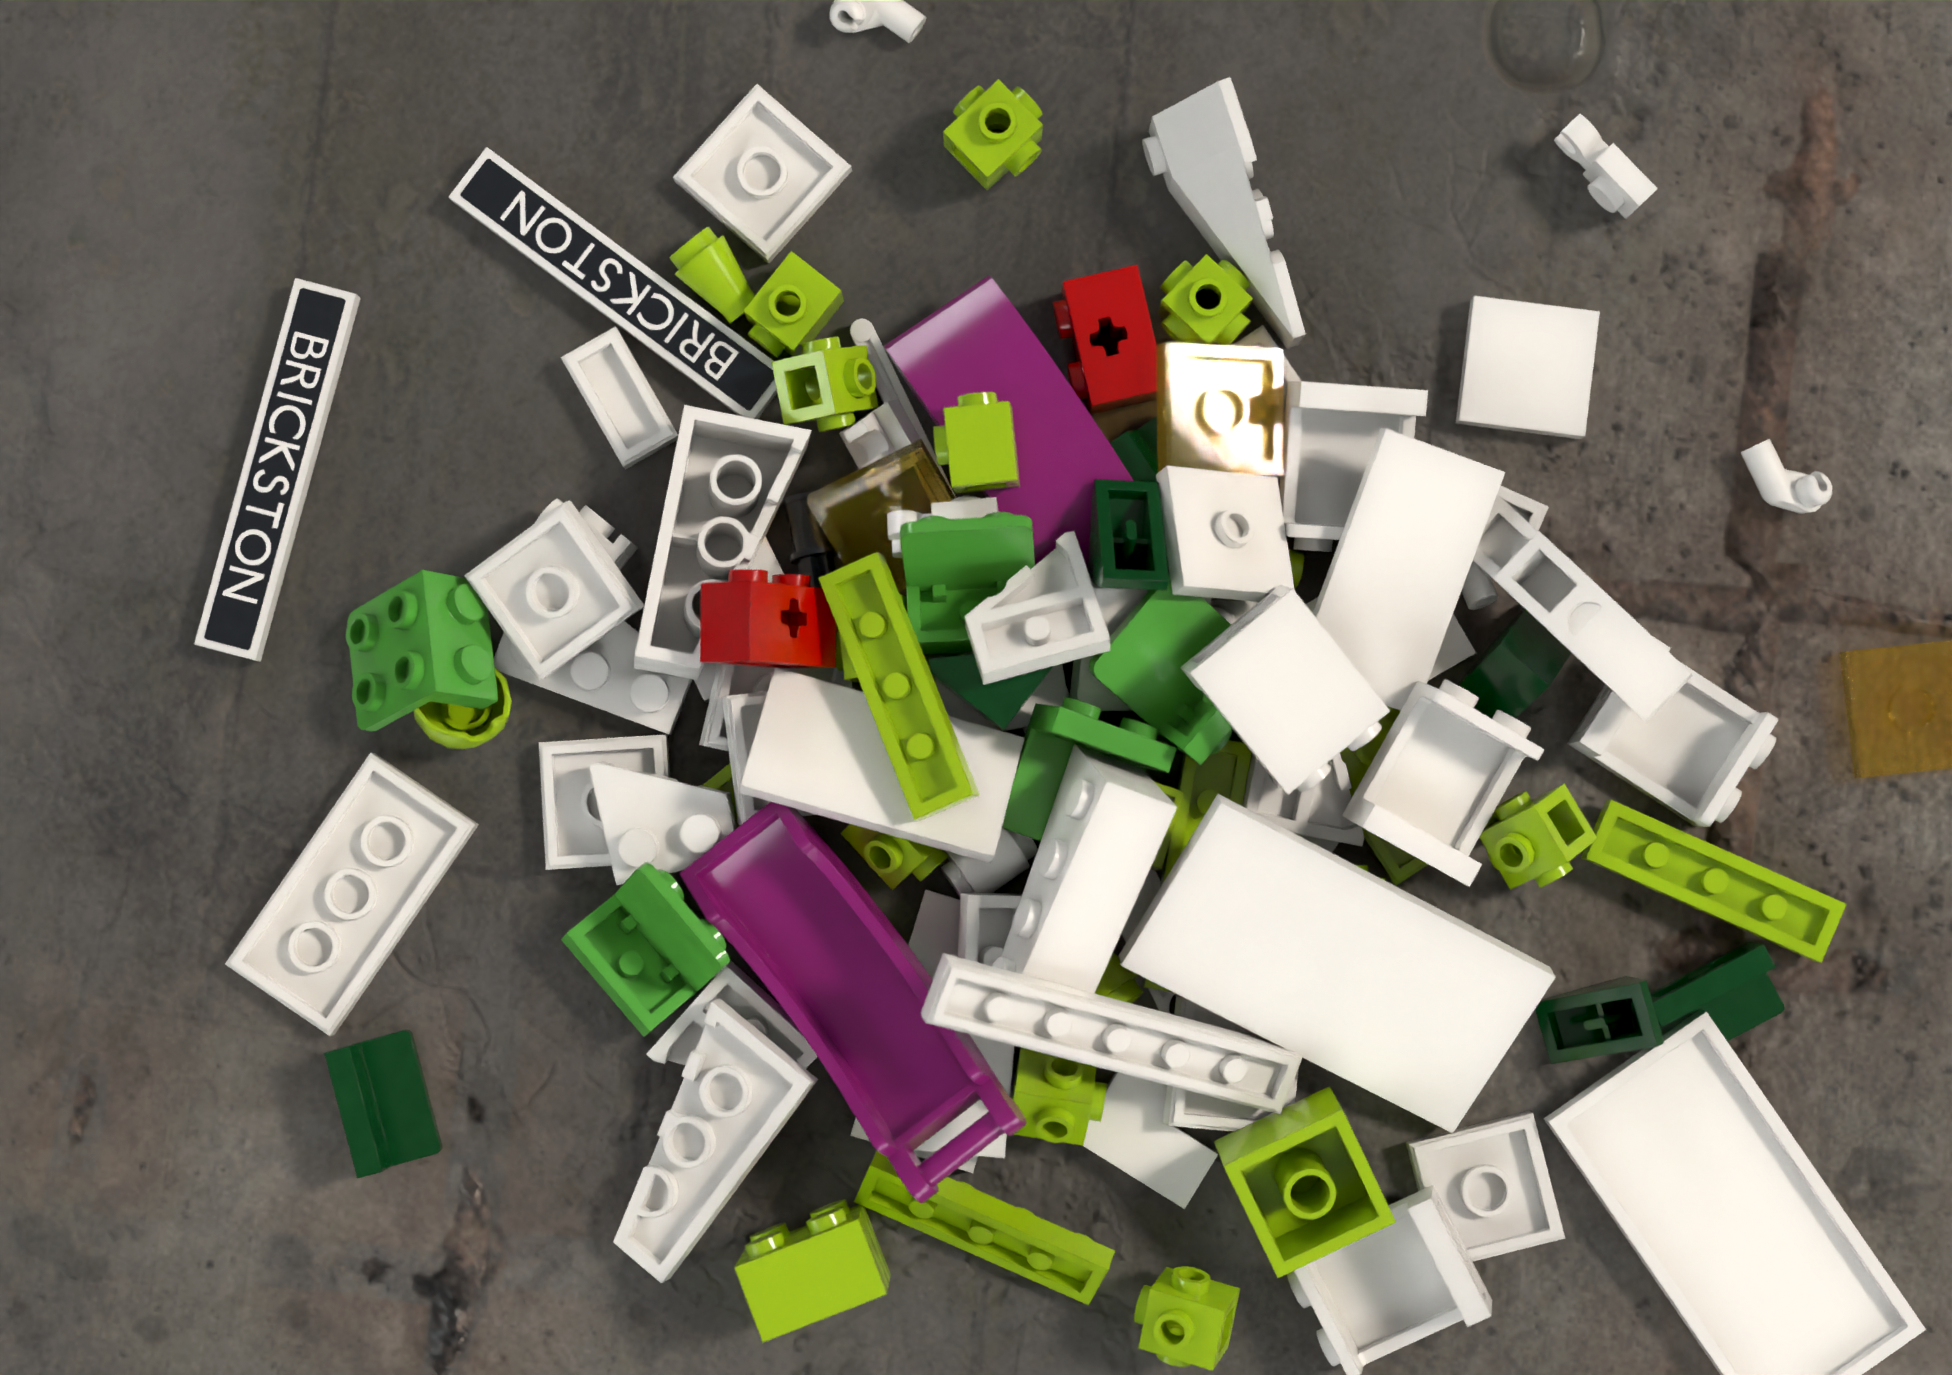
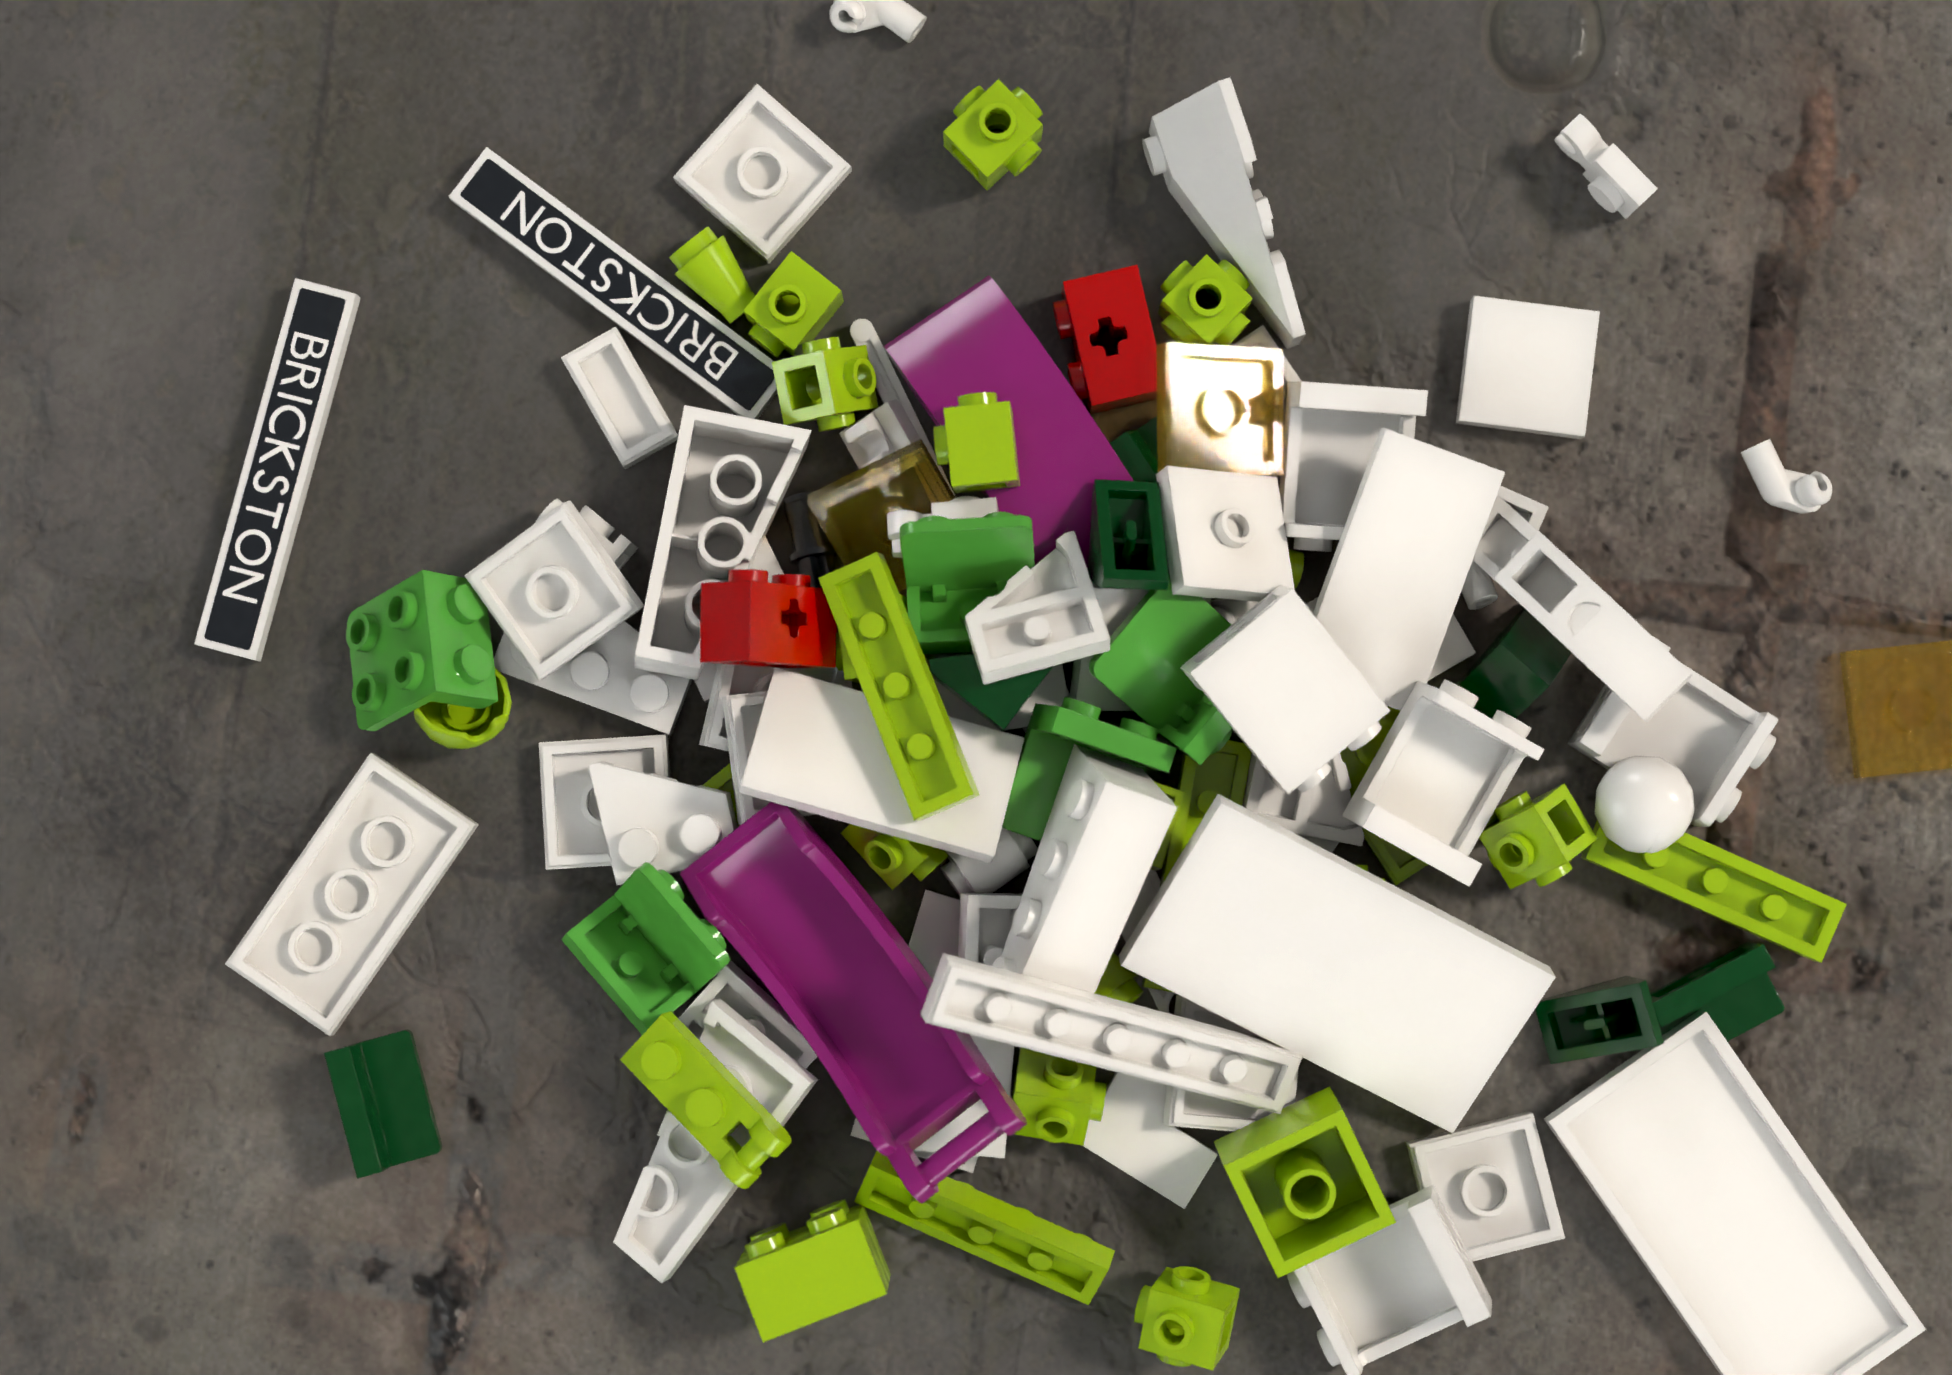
none -> lime plate [620,1011,792,1189]
none -> white hair [1594,756,1695,854]

